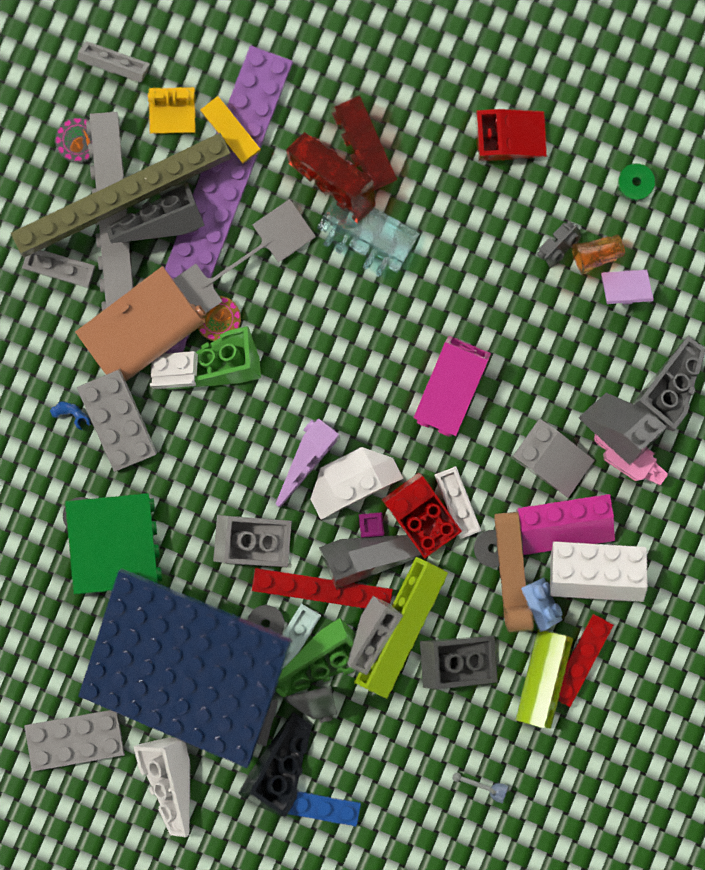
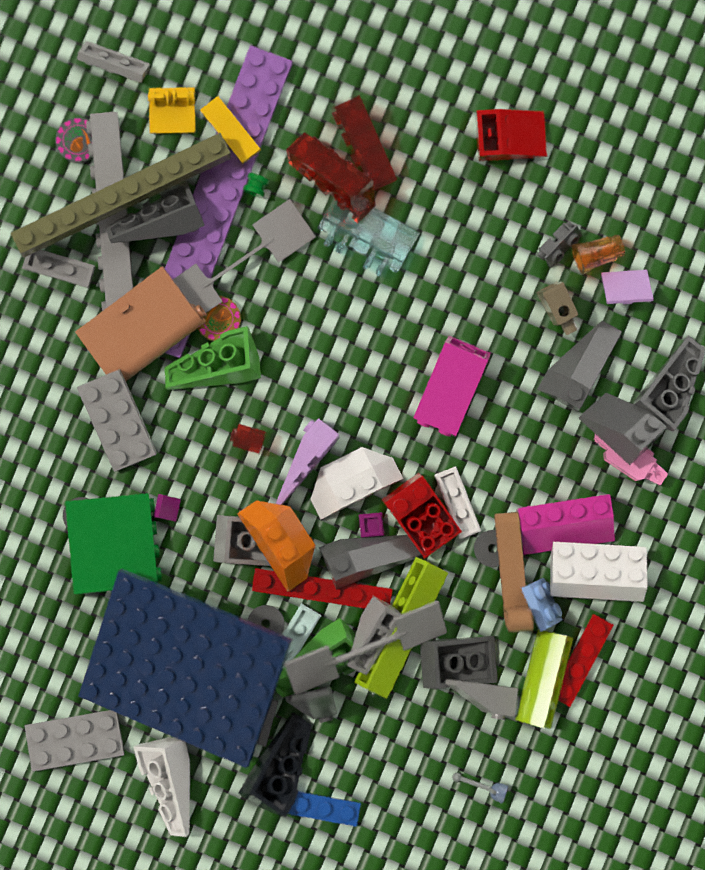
blue piece [50,401,91,430] -> none
white plate [150,351,198,389] -> none
light grey slope [512,419,594,498] -> none
green piece [618,163,655,201] -> none
none -> magenta tile [154,494,181,521]
none -> clear red brick [230,424,266,455]
none -> orange wedge [237,500,315,591]
none -> green wheel [242,172,270,198]
none -> light grey hinge [284,601,447,695]
none -> light grey slope [445,679,518,720]
none -> dark tan torso [536,282,578,335]
none -> dark grey wedge [537,321,622,412]

